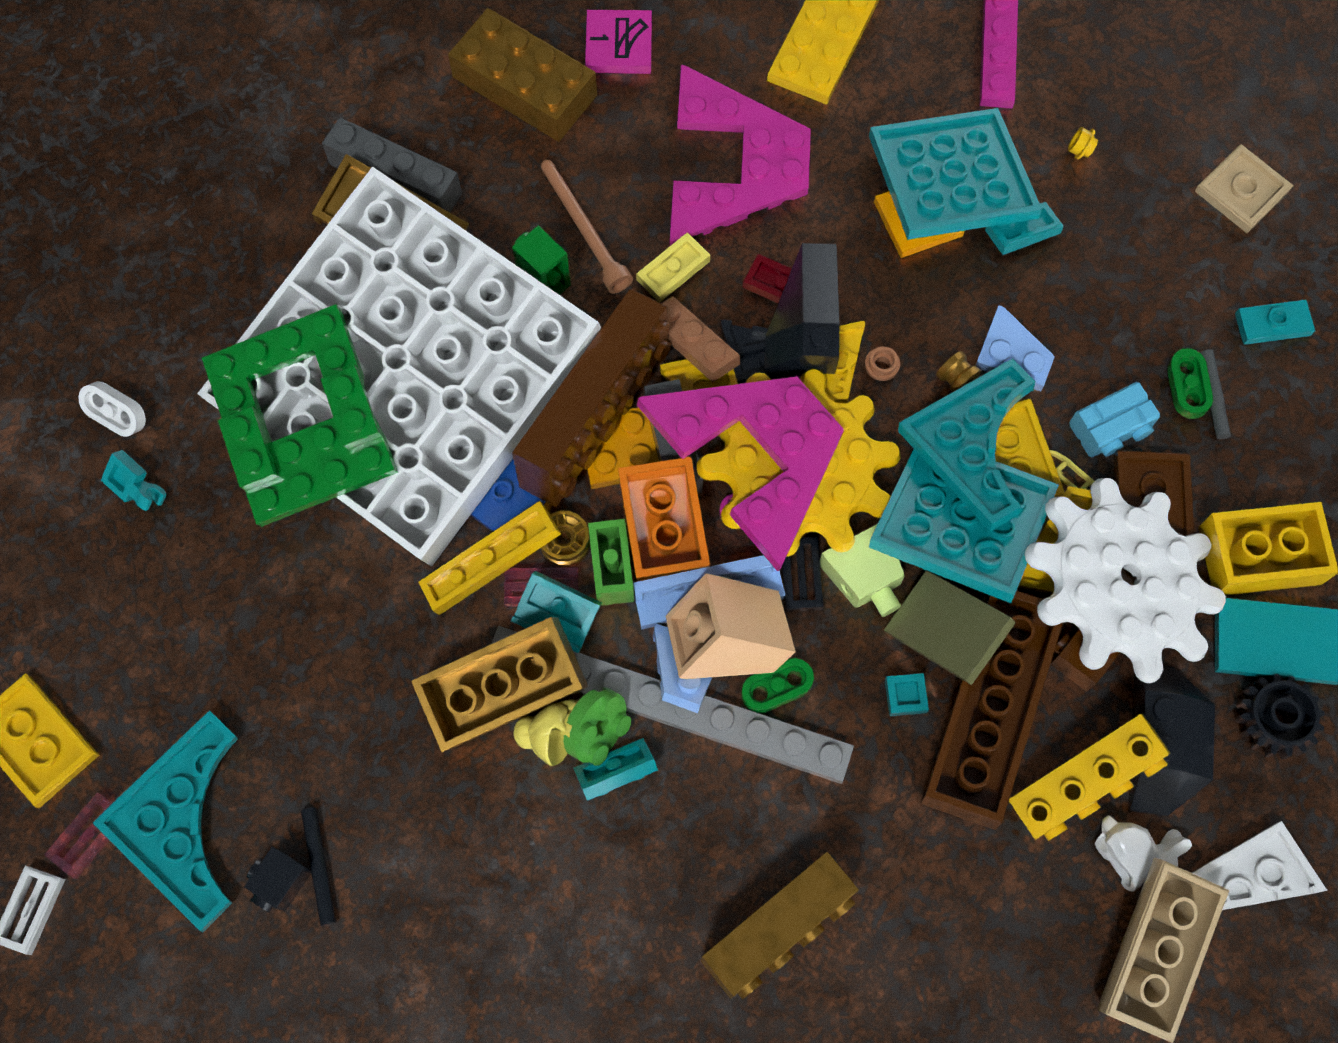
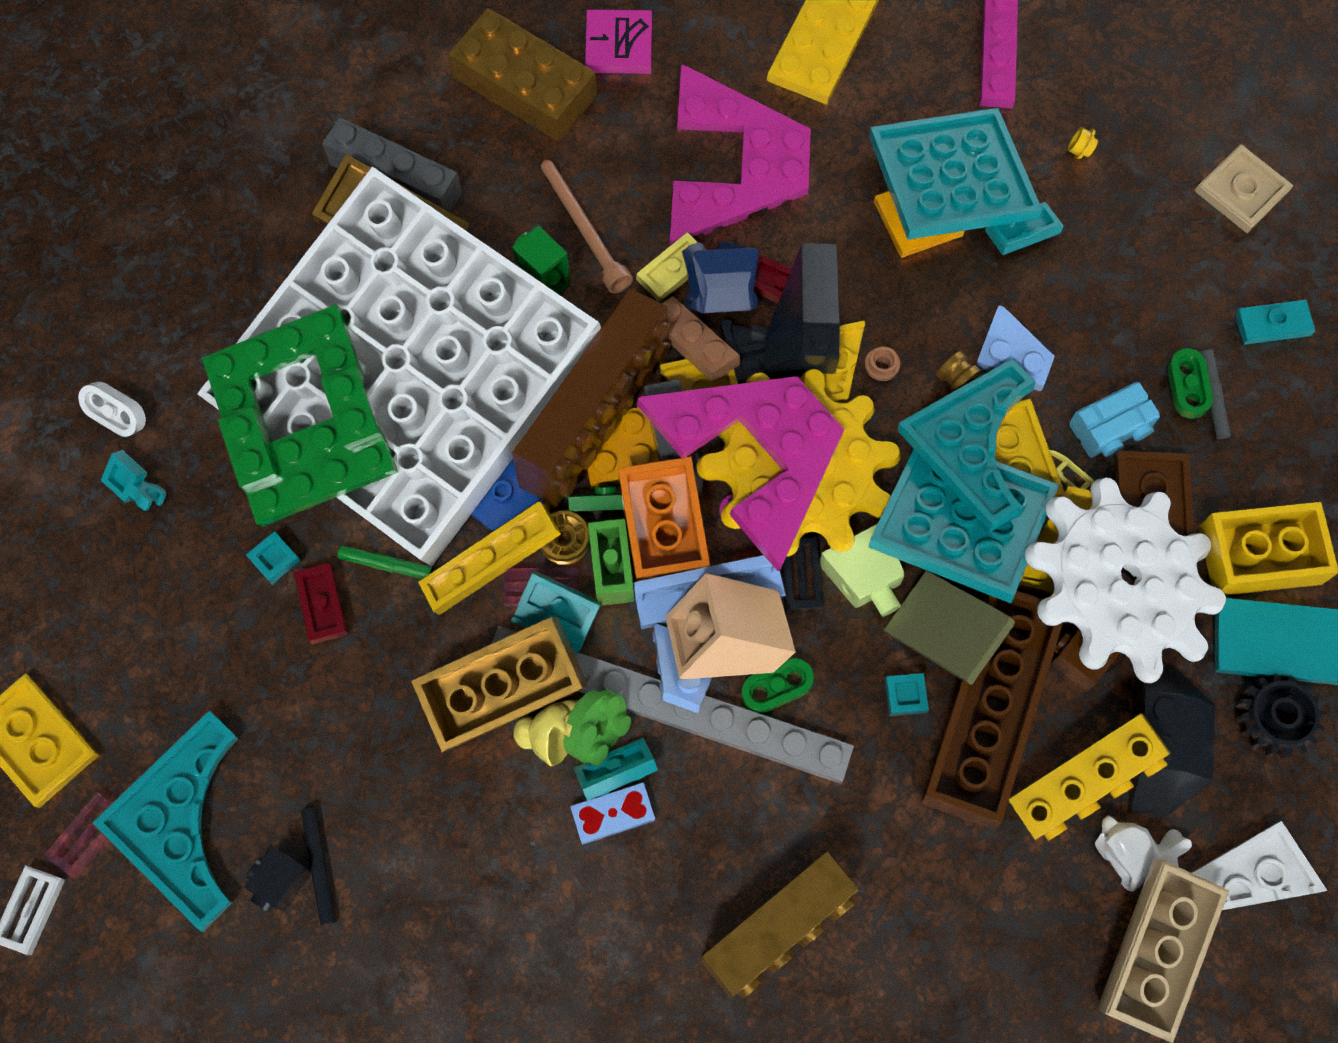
none -> teal plate [246,531,300,585]
none -> dark red plate [294,562,348,645]
none -> green piece [338,545,434,579]
none -> green plate [568,486,623,511]
none -> light blue tile [570,782,655,845]
none -> dark blue piece [682,241,759,314]

